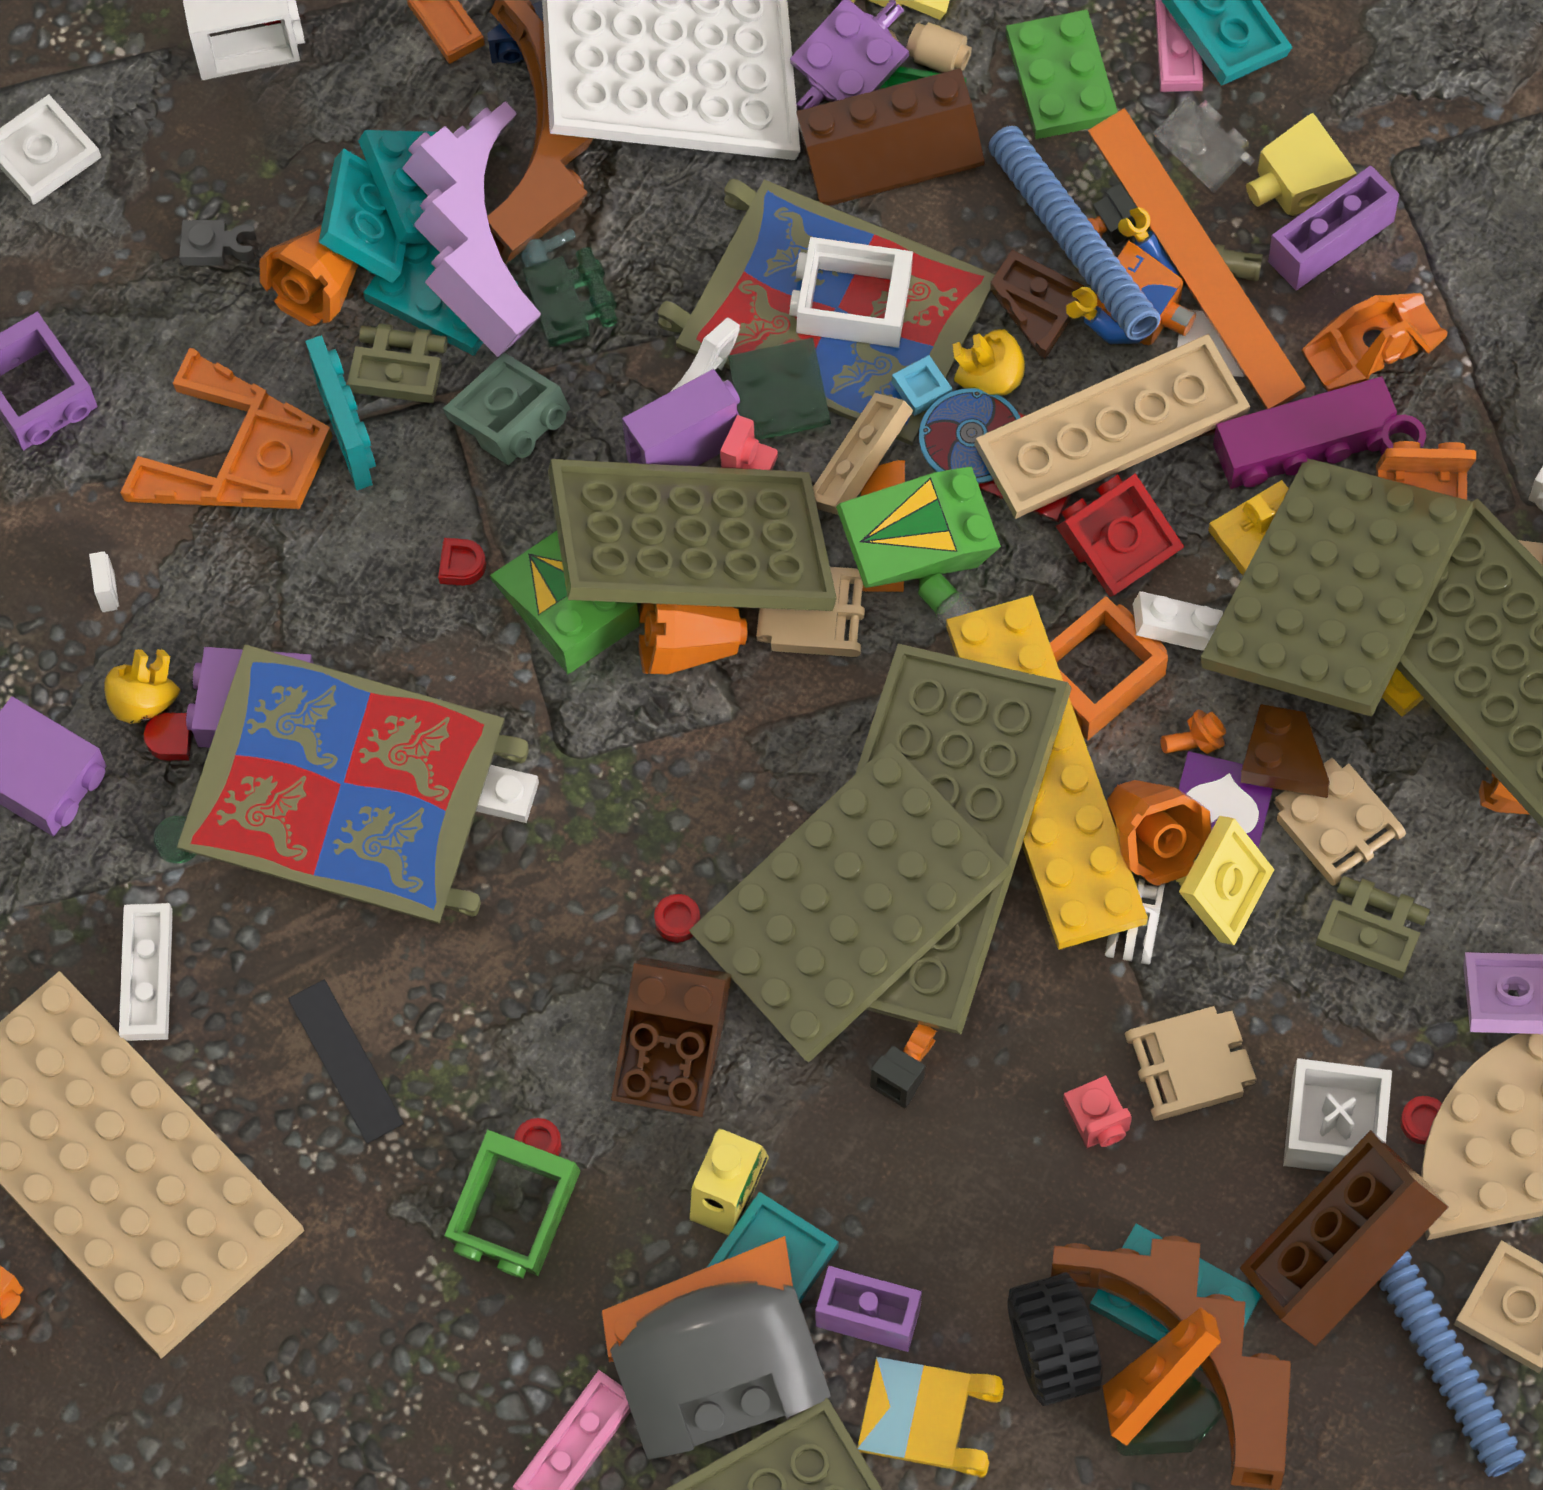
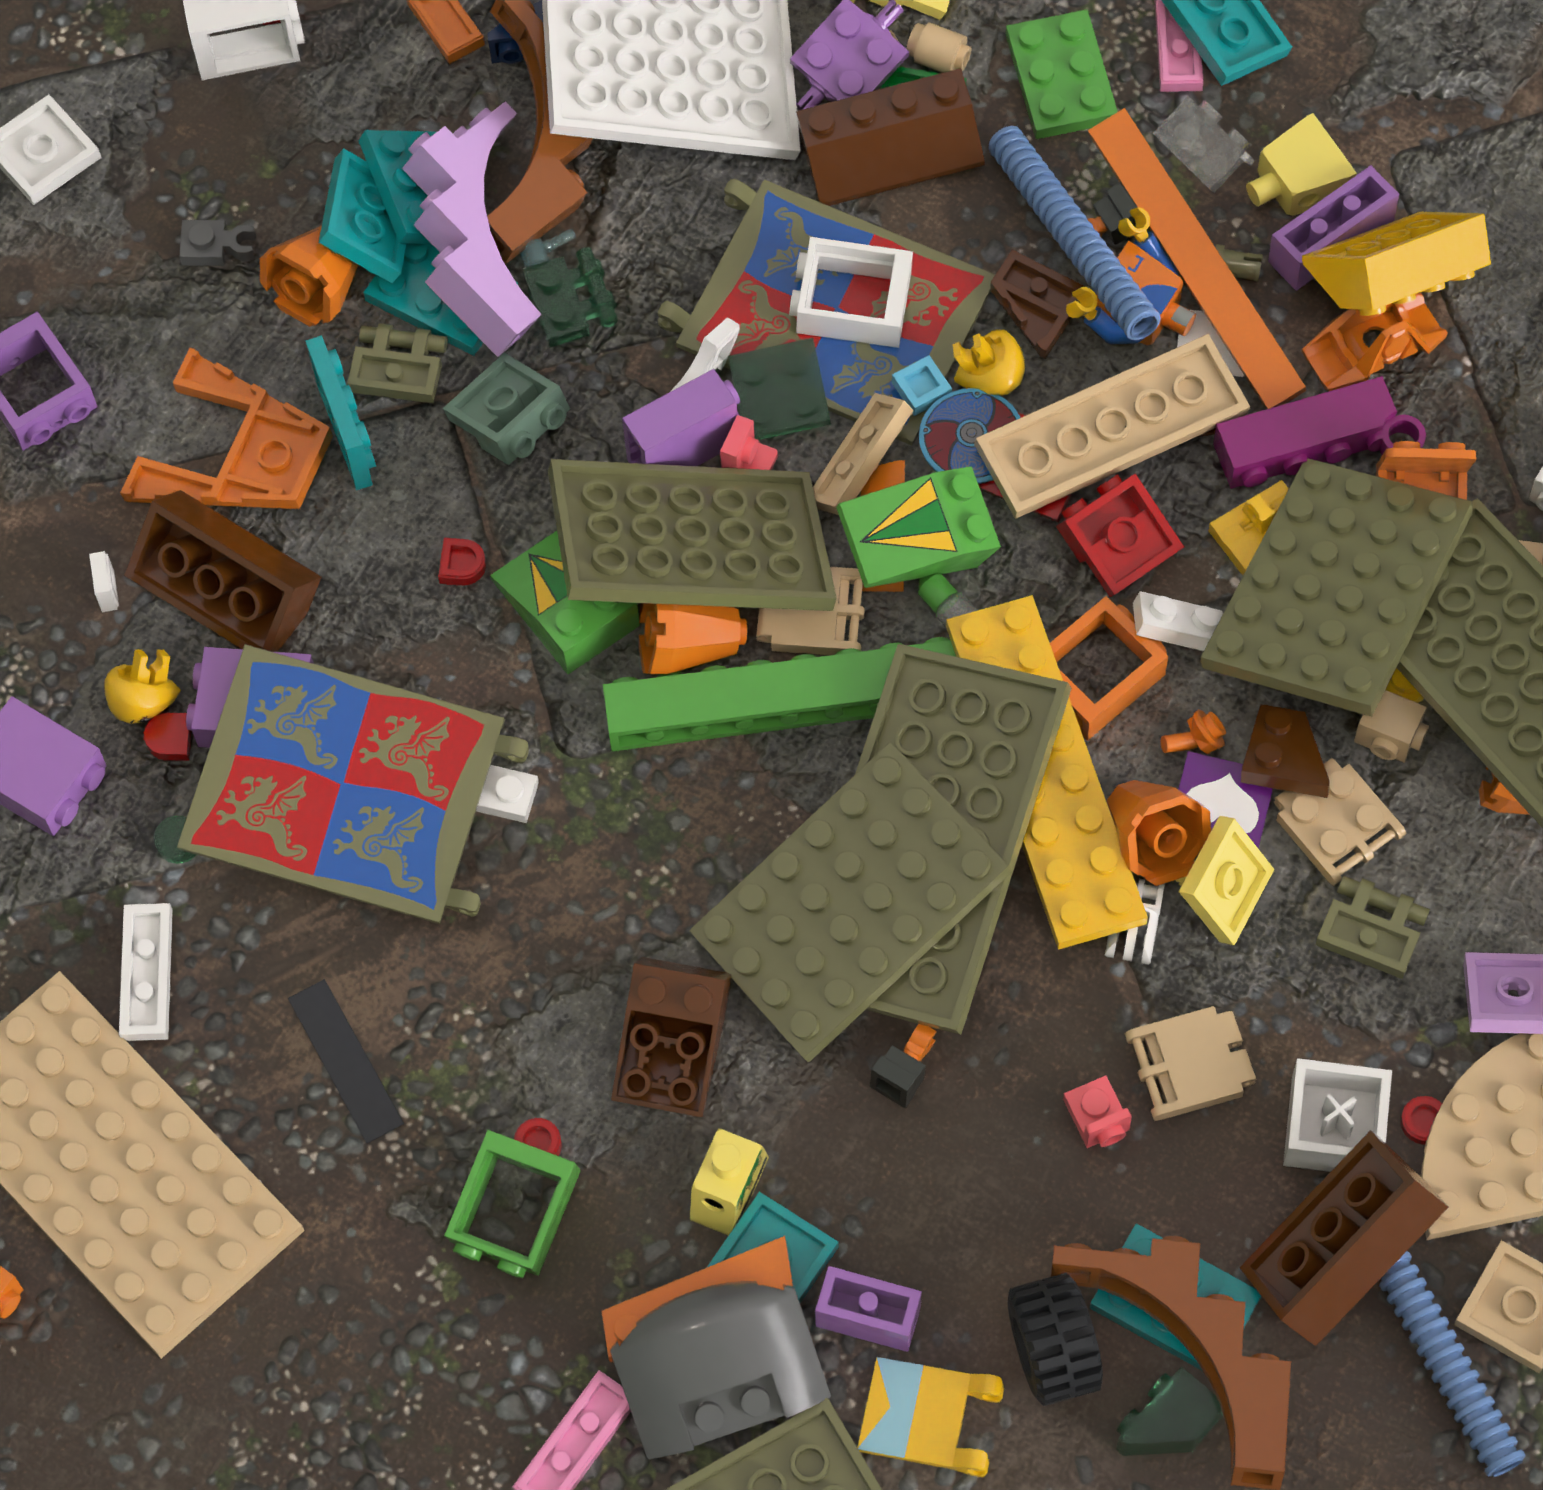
red tile [654,894,701,943] -> none
orange wing [1102,1307,1221,1446] -> none
none -> reddish brown slope [124,490,322,652]
none -> bright green brick [603,637,956,752]
none -> yellow slope [1302,212,1491,316]
none -> tan brick [1354,690,1429,763]

